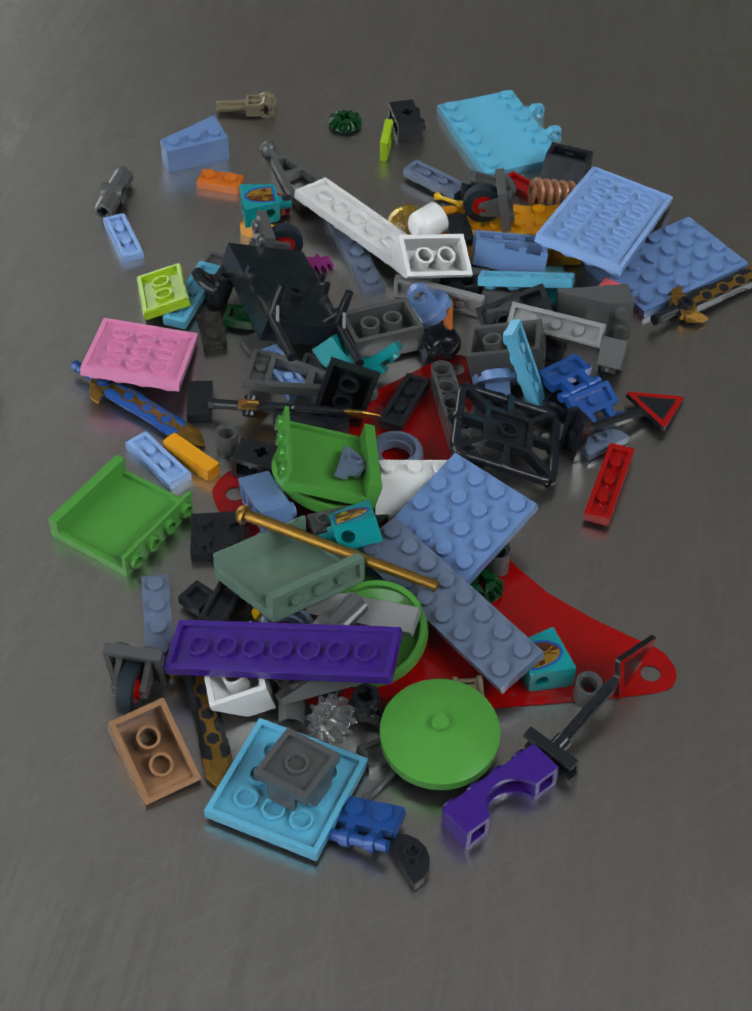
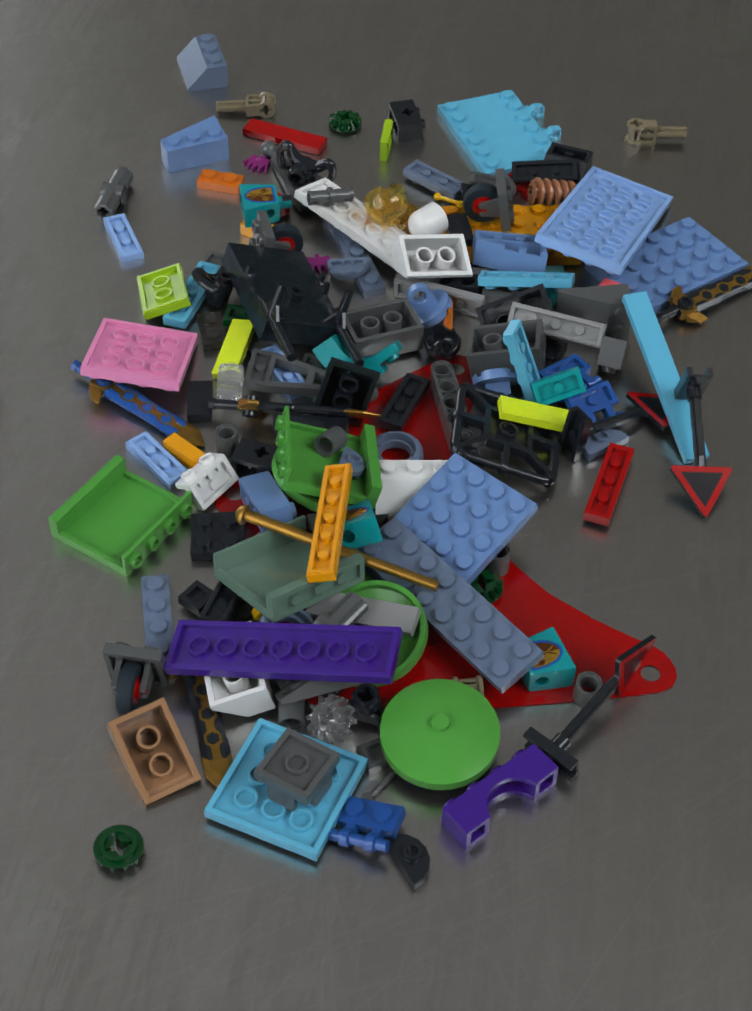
none -> dark green gear [93,825,144,872]
none -> white bracket [175,452,238,511]
none -> sand blue slope [177,34,228,92]
none -> neon yellow tile [211,319,255,381]
none -> clear gear [216,362,244,400]
none -> magenta piece [242,155,271,173]
none -> red tile [243,118,327,155]
none -> black piece [276,140,337,187]
none -> light orange tile [306,463,353,583]
none -> dark grey pin [307,187,354,206]
none -> dark grey beam [314,426,348,457]
none -> sand blue tile [327,256,372,281]
none -> clear yellow cylinder [363,183,409,227]
none -> neon yellow tile [497,395,569,432]
none -> black tile [512,159,578,185]
none -> teal plate [530,366,586,405]
none -> medium azure tile [622,291,710,464]
none -> dark tan connector [625,118,687,146]
none -> black piece [670,367,732,519]

